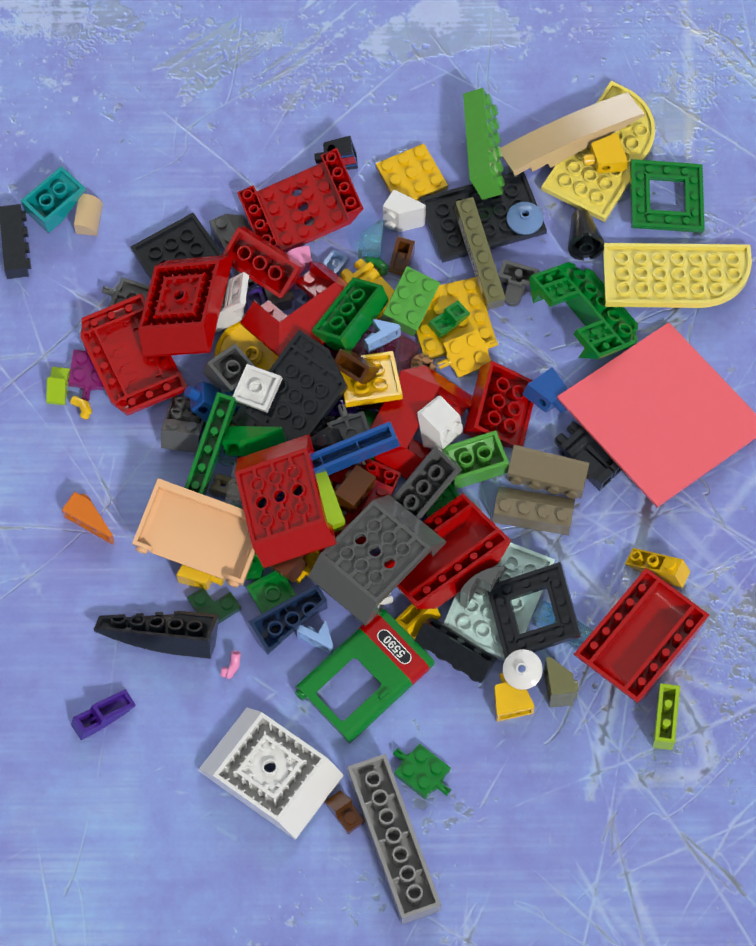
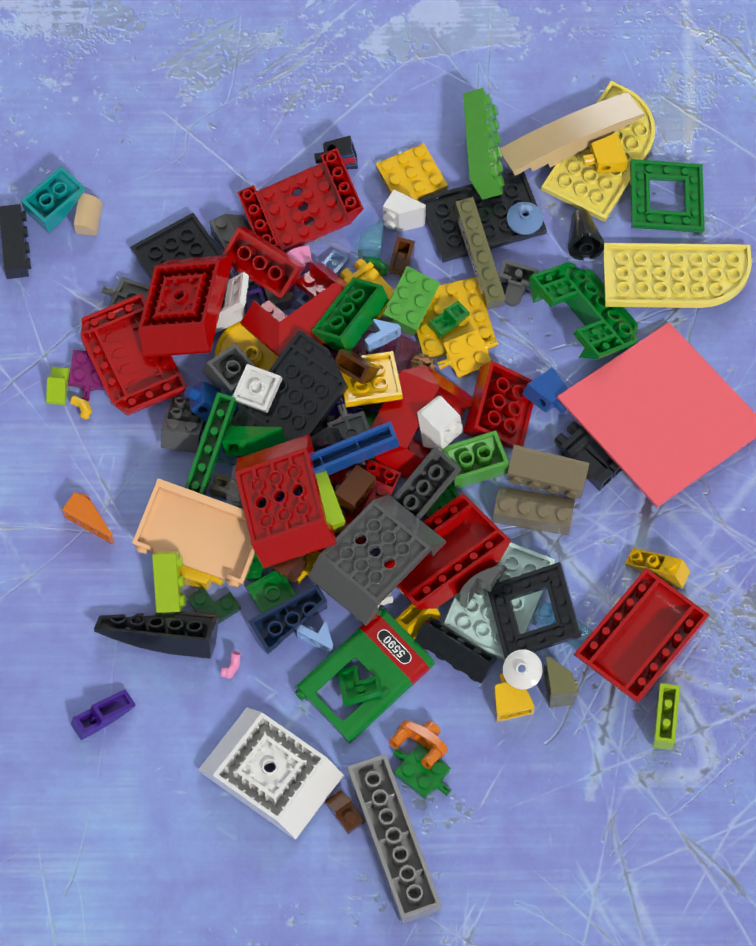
none -> lime brick [152,550,186,613]
none -> green plate [338,665,383,707]
none -> orange connector [389,720,448,769]

